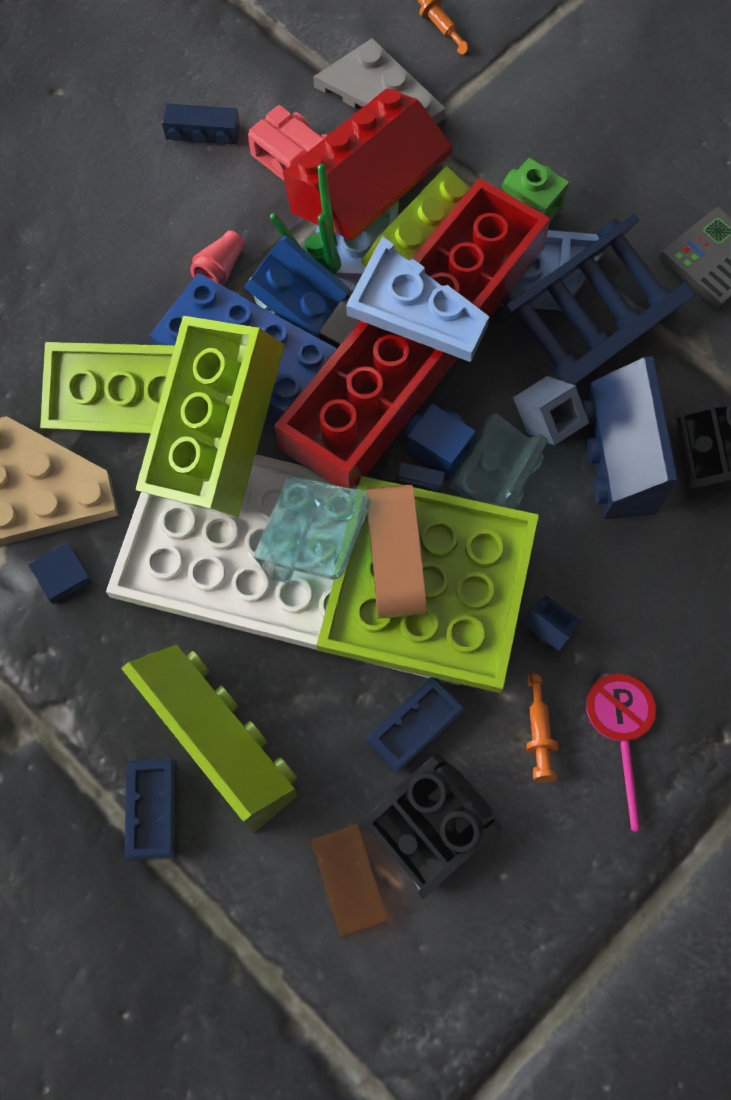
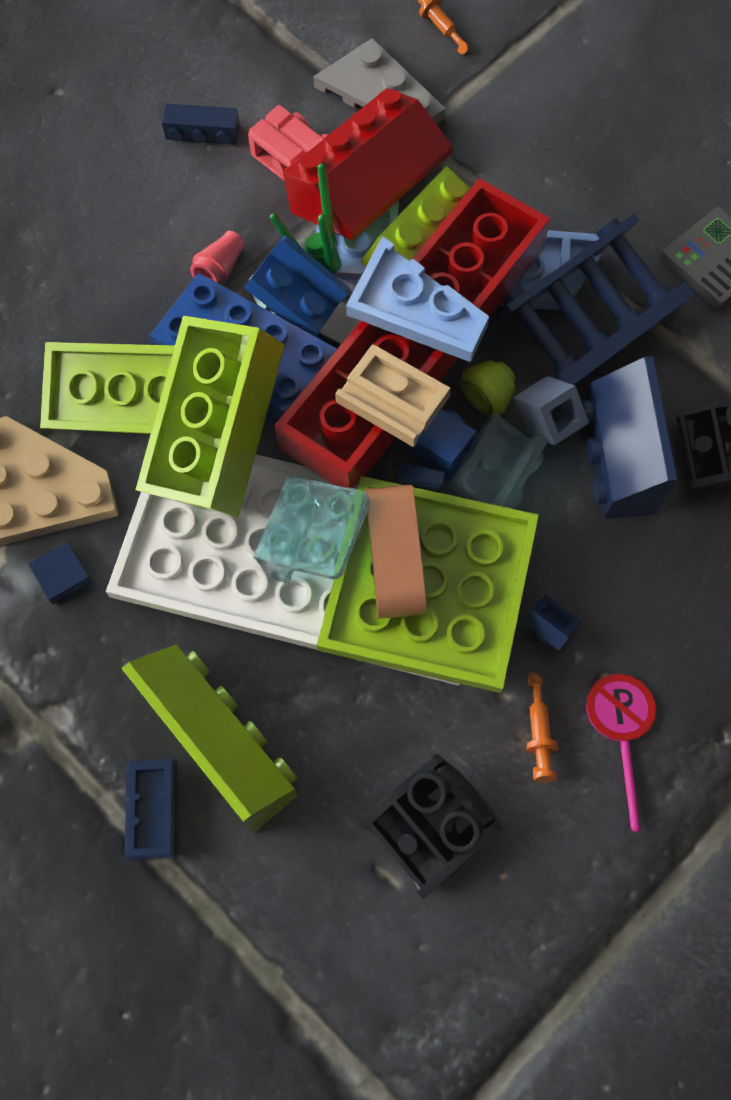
clear orange tile [311,824,388,937] -> none
dark blue plate [365,677,466,776] -> none
bright green brick [501,158,569,222] -> none
none -> tan plate [335,344,450,447]
none -> lime cone [460,360,515,416]

